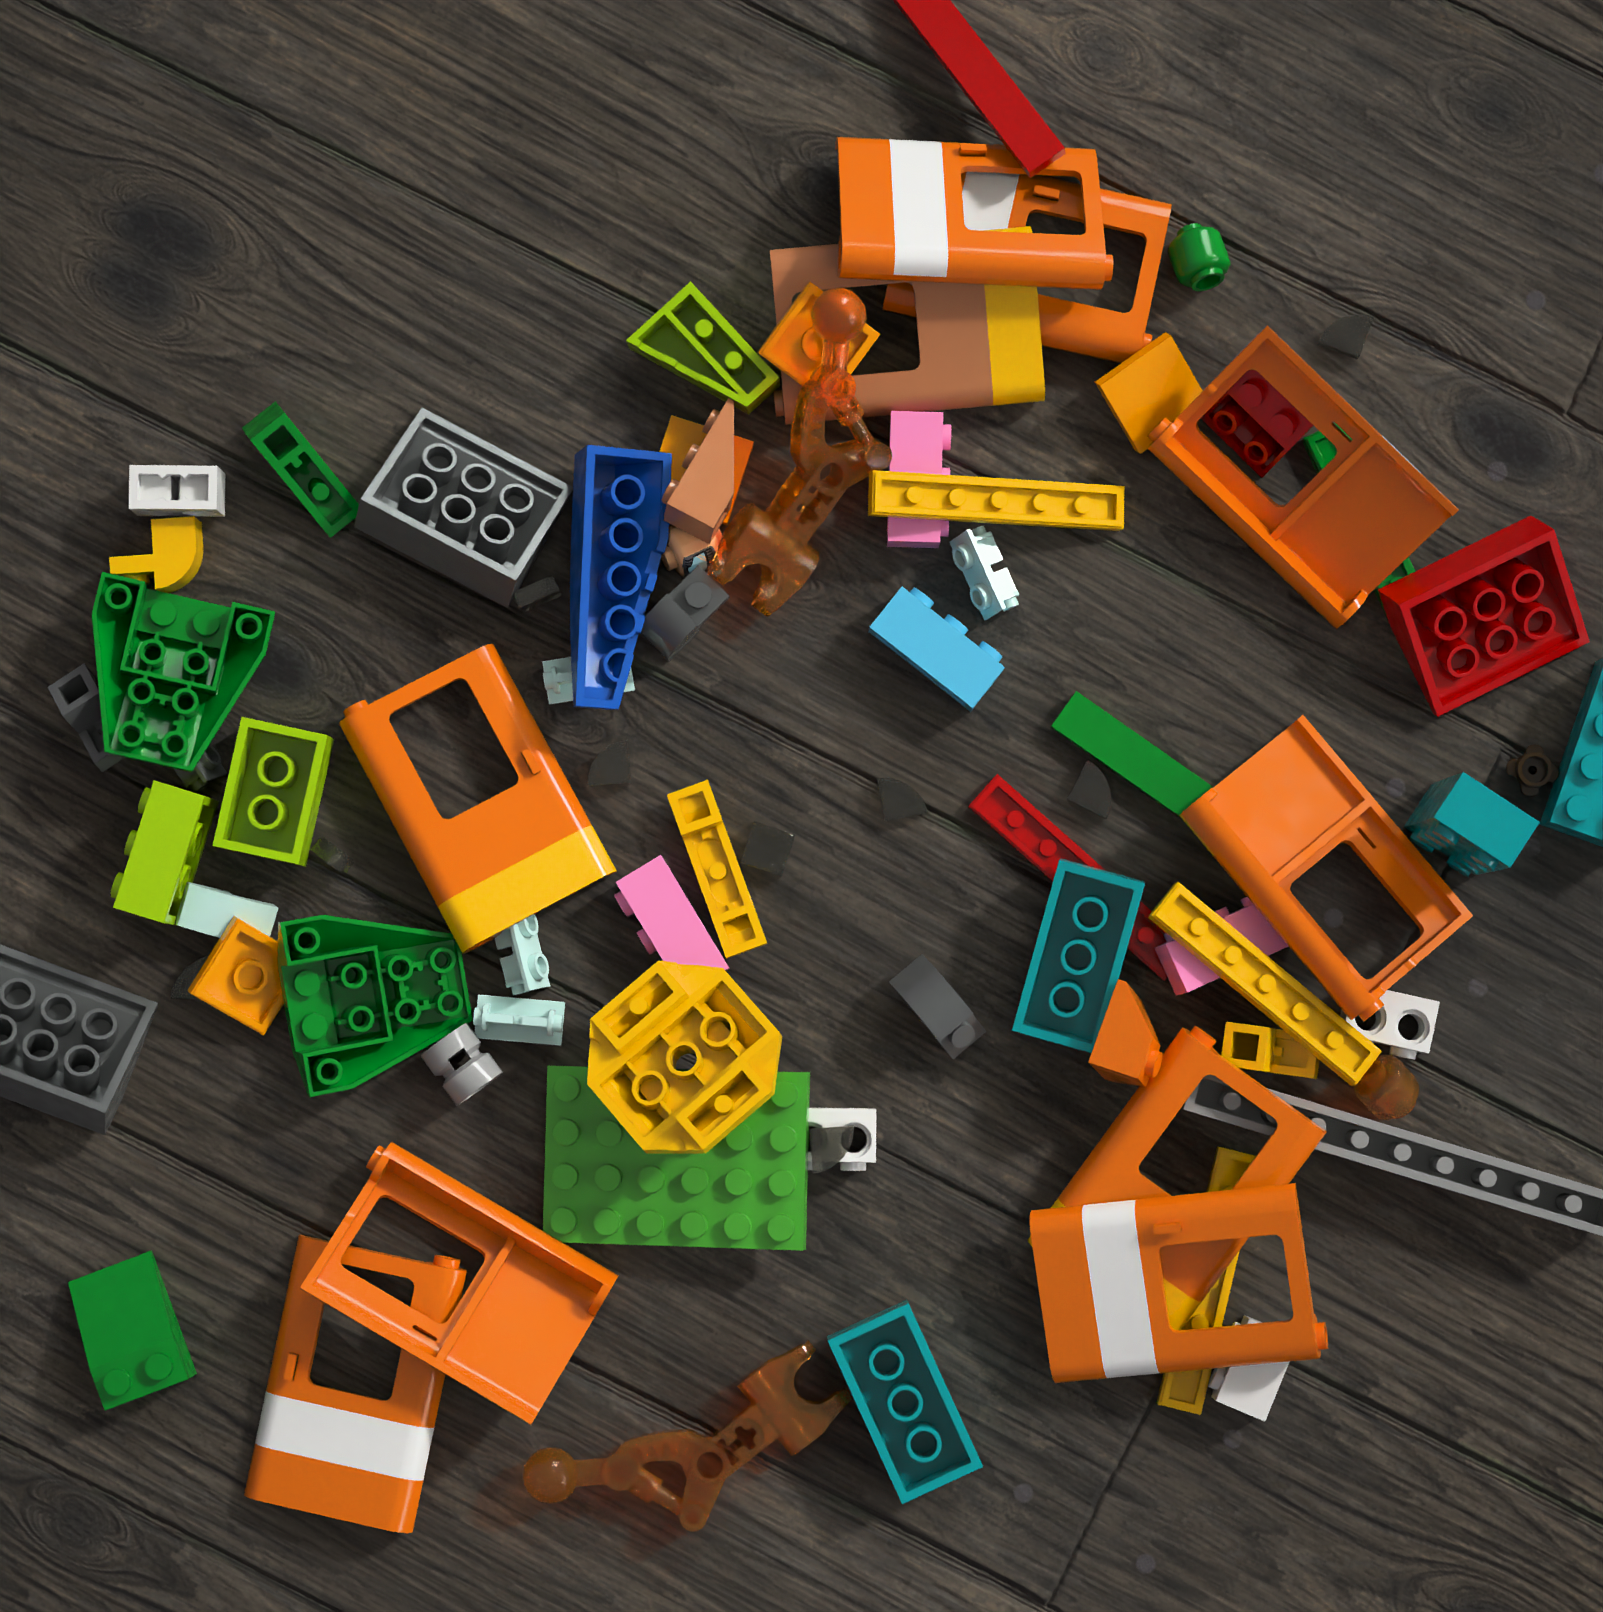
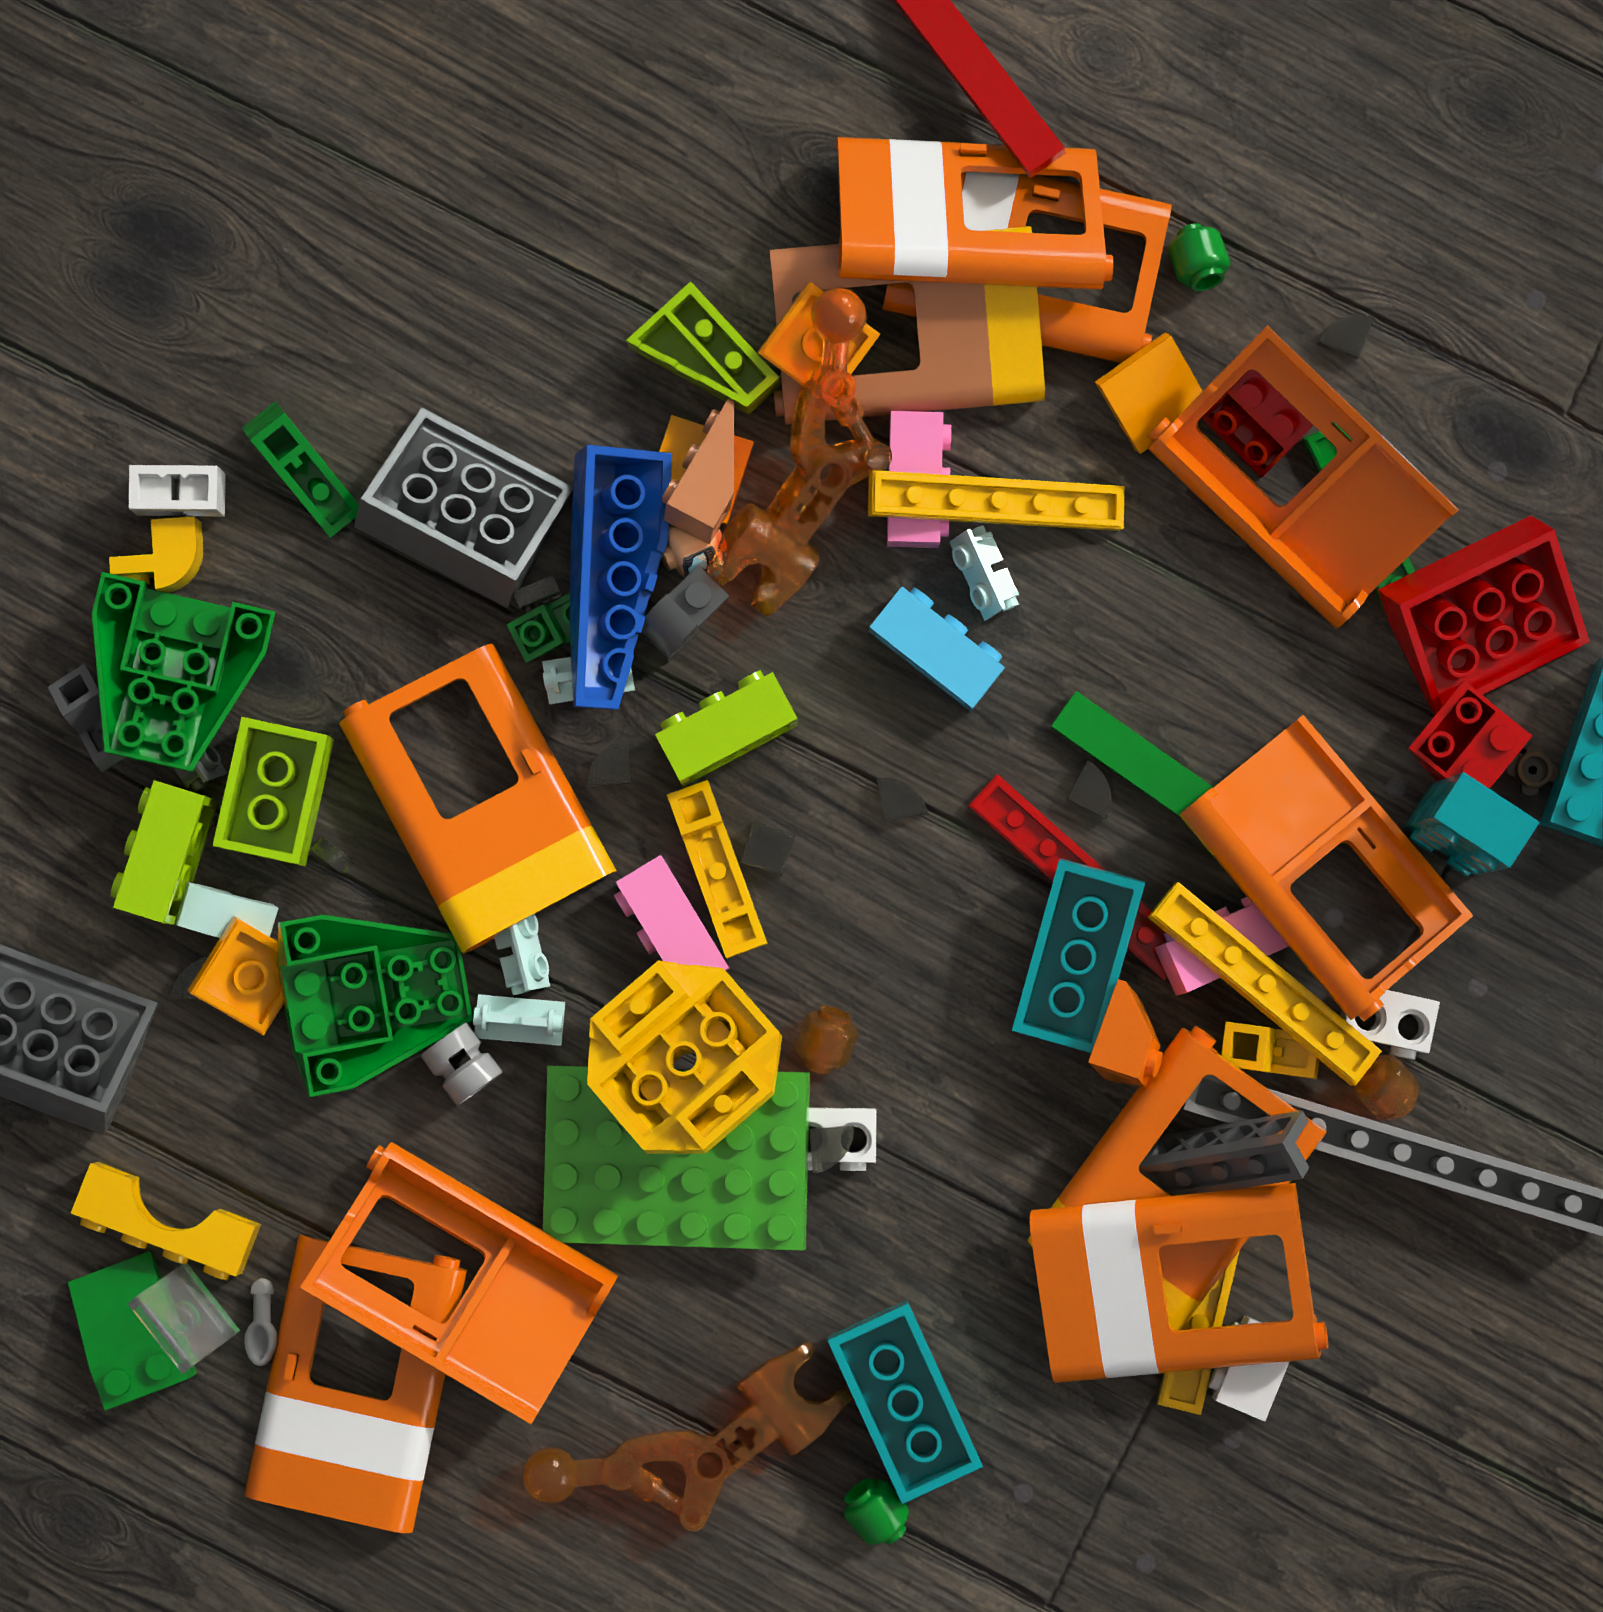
dark grey brick [889,954,987,1059] -> none
none -> yellow arch [71,1162,261,1280]
none -> clear tile [128,1263,240,1374]
none -> light grey piece [244,1278,277,1366]
none -> green slope [506,593,571,663]
none -> lime brick [655,670,798,787]
none -> clear orange head [795,1005,858,1074]
none -> green head [844,1478,909,1545]
none -> dark grey fence [1139,1110,1309,1196]
none -> red slope [1407,680,1532,789]

